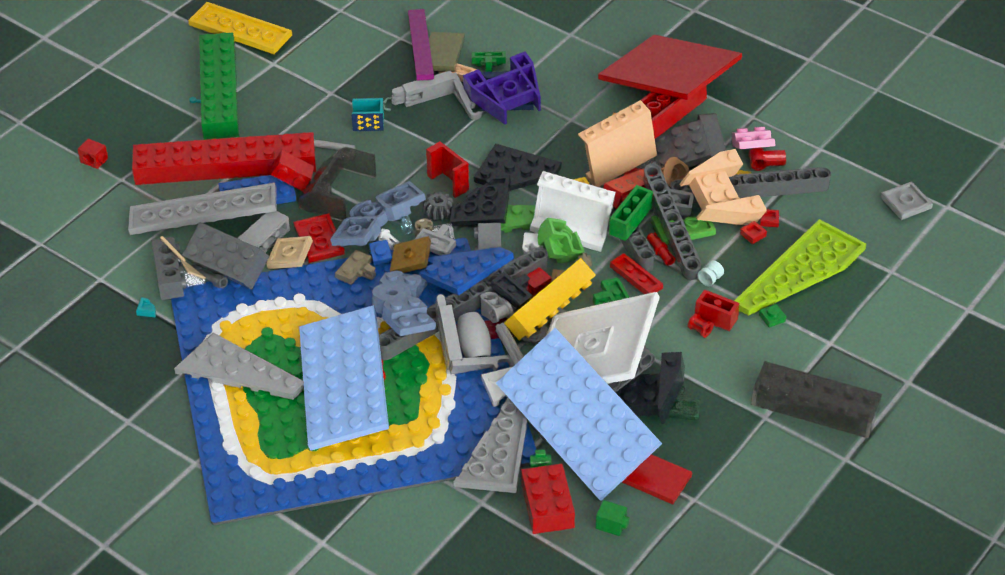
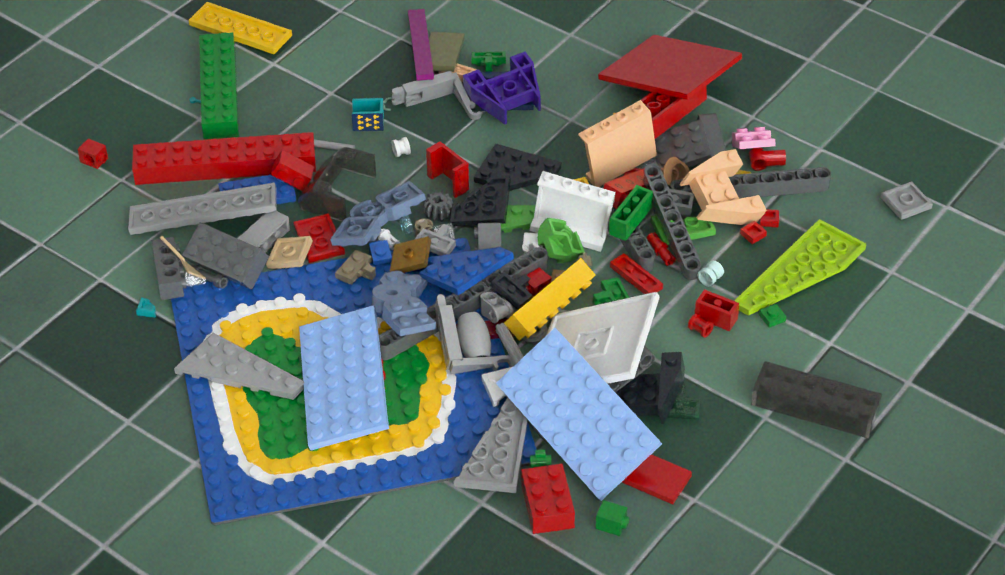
none -> white wheel [391,137,411,157]

